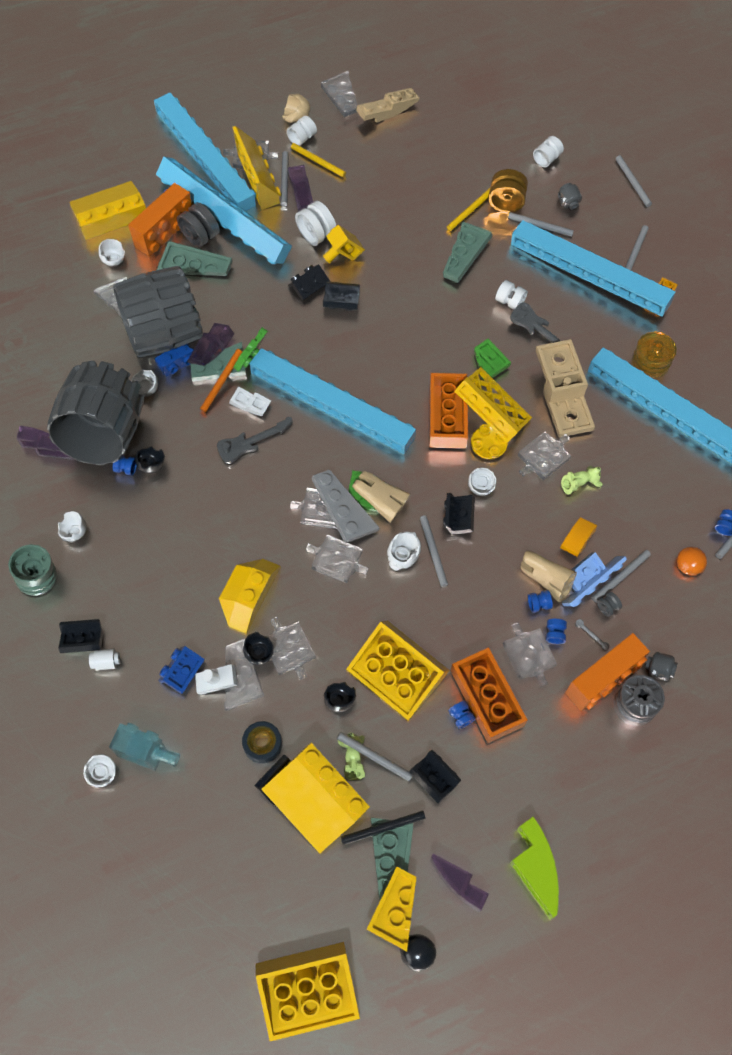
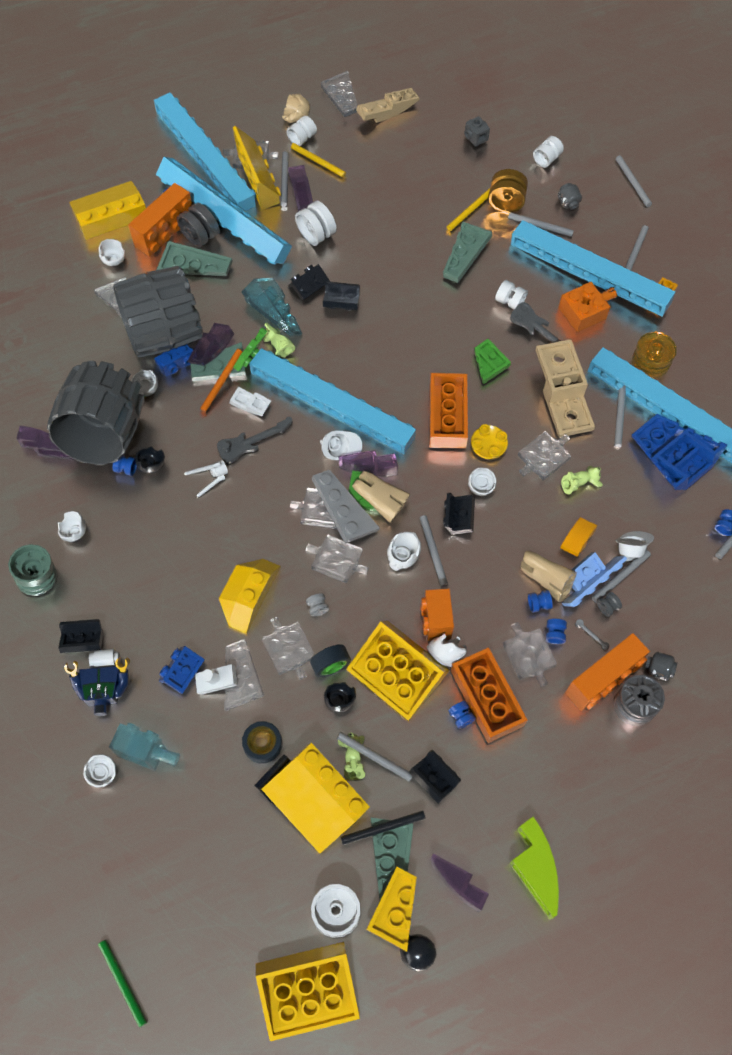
black hair [243,632,274,665] -> none
yellow brick [323,224,365,263] -> none
yellow fence [454,367,532,443] -> none
orange hair [676,547,707,576] -> none
none -> dark blue torso [64,657,130,716]
none -> green bar [98,940,147,1028]
none -> white plant [184,460,228,497]
none -> clear light blue wedge [241,278,302,337]
none -> yellowish green animal [263,323,295,359]
none -> light grey wheel [306,593,329,617]
none -> black wheel [310,644,351,677]
none -> white wheel [311,884,361,938]
none -> white piece [320,430,362,461]
none -> clear purple slope [338,450,398,476]
none -> orange brick [420,589,454,642]
none -> white hair [427,634,467,667]
none -> dark grey brick [464,116,490,147]
none -> orange brick [558,282,617,333]
none -> light grey bar [614,385,626,447]
none -> white piece [615,531,654,562]
none -> blue wedge [631,414,727,490]

